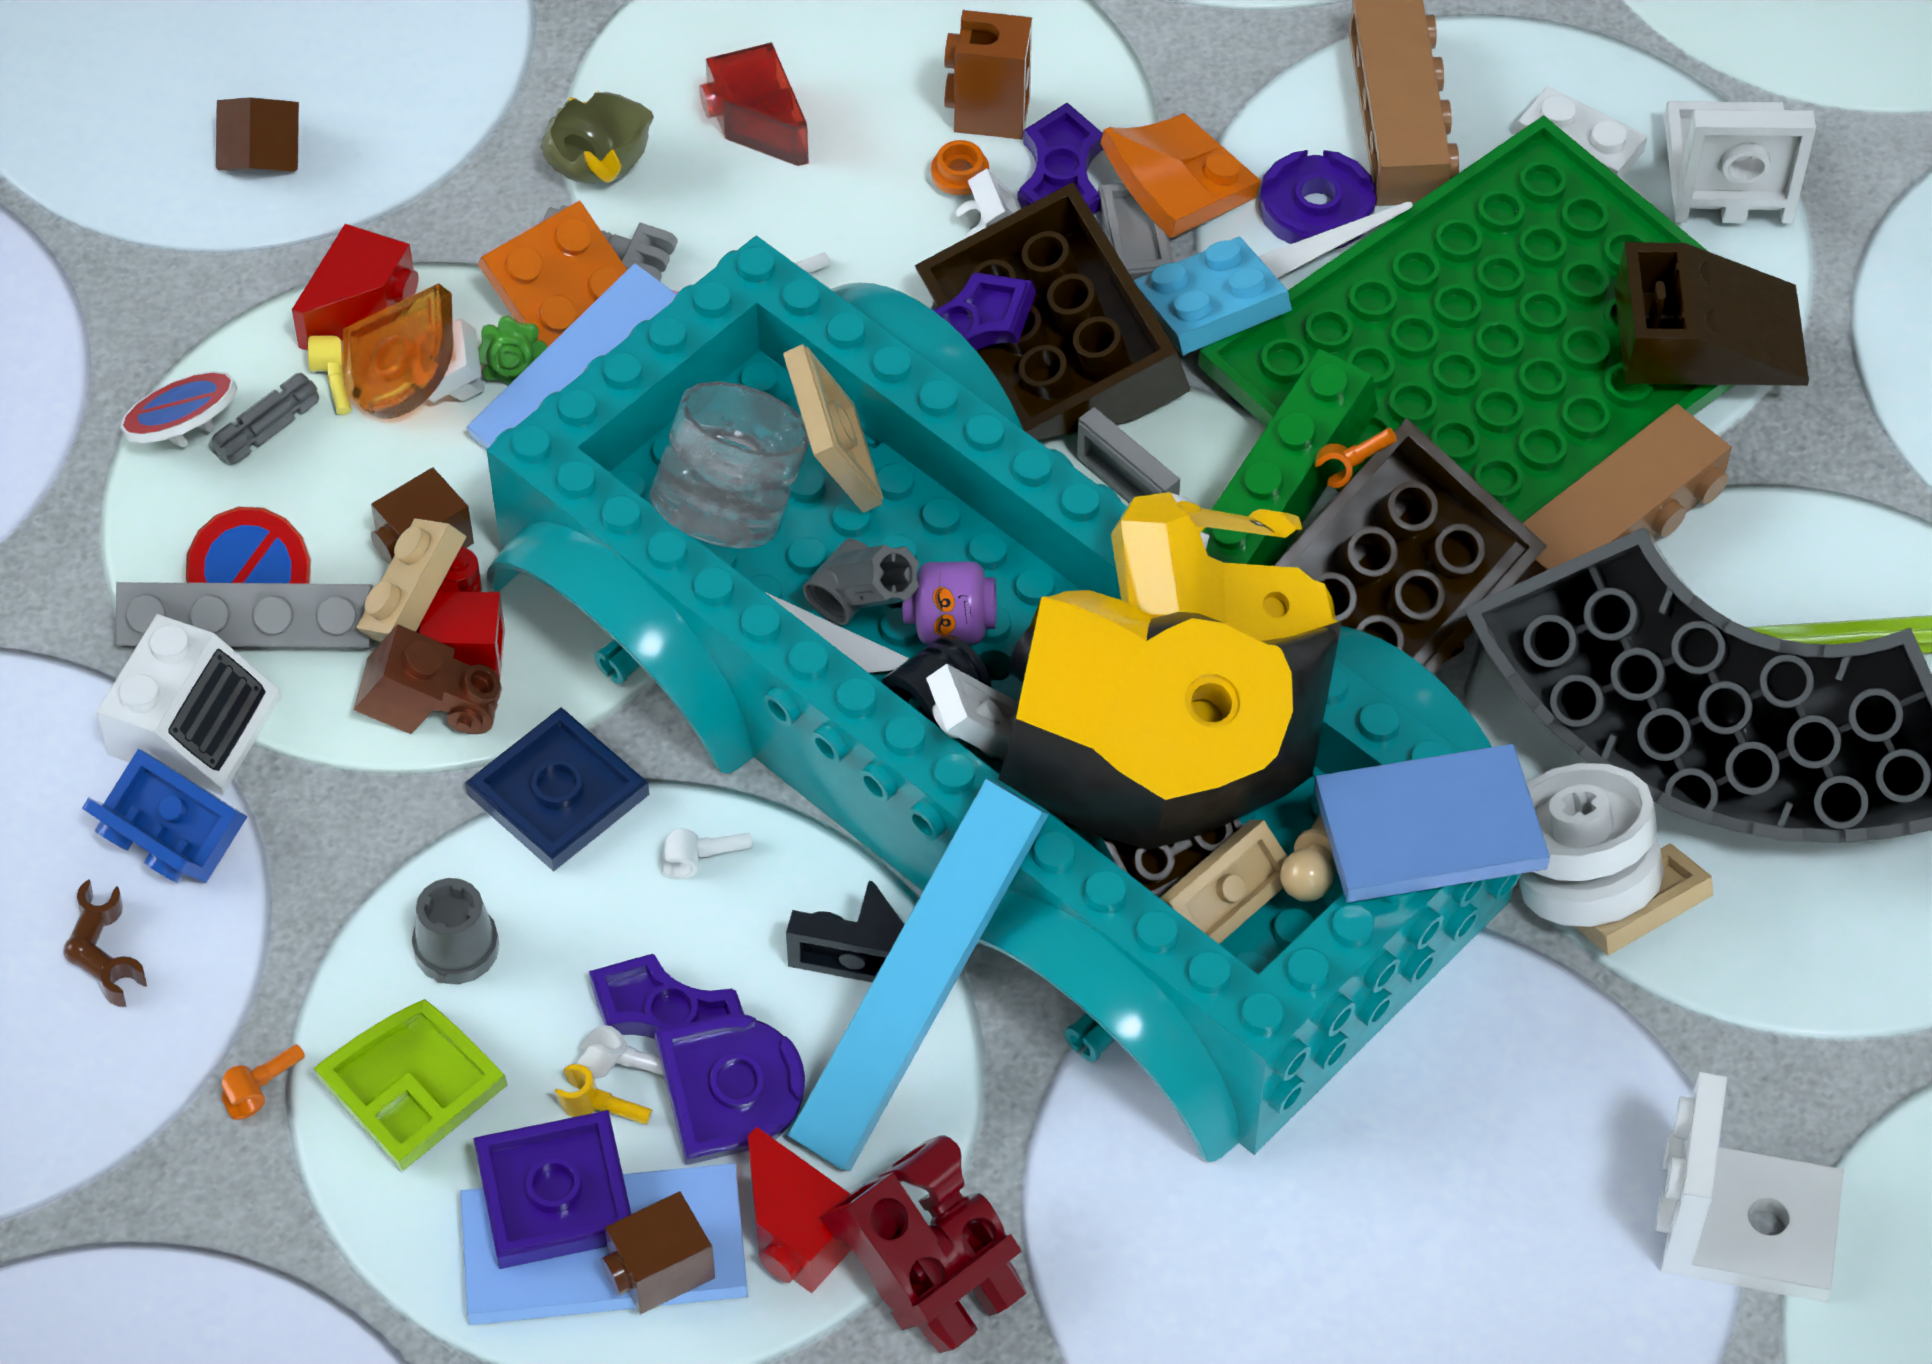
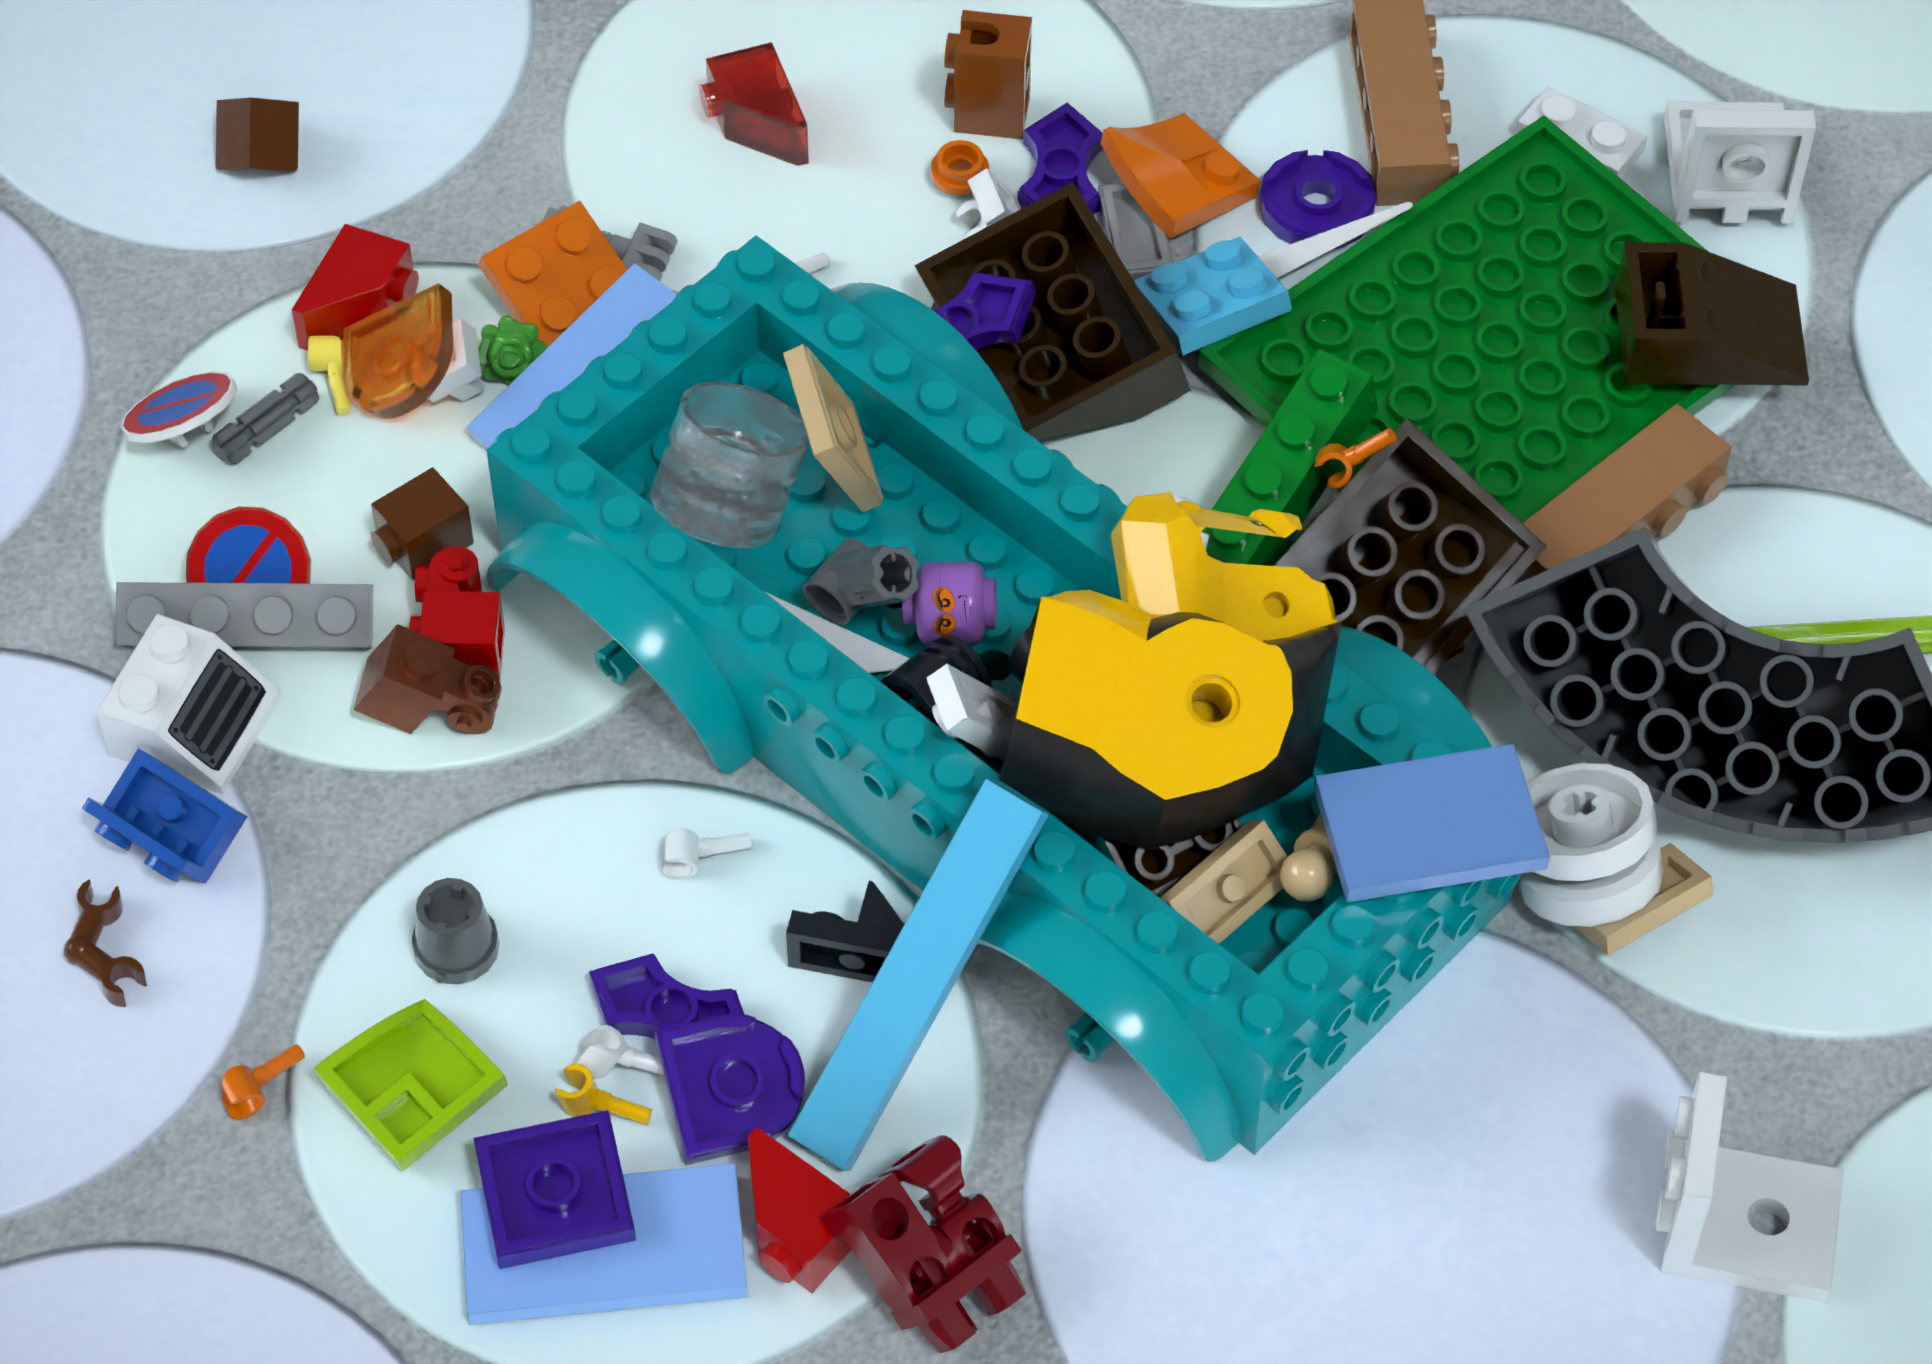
tan plate [356,518,467,642] -> none
dark blue tile [465,707,650,872] -> none
olive hair [540,91,654,183] -> none
reddish brown brick [600,1191,715,1315] -> none
light grey tile [1077,407,1180,502] -> none

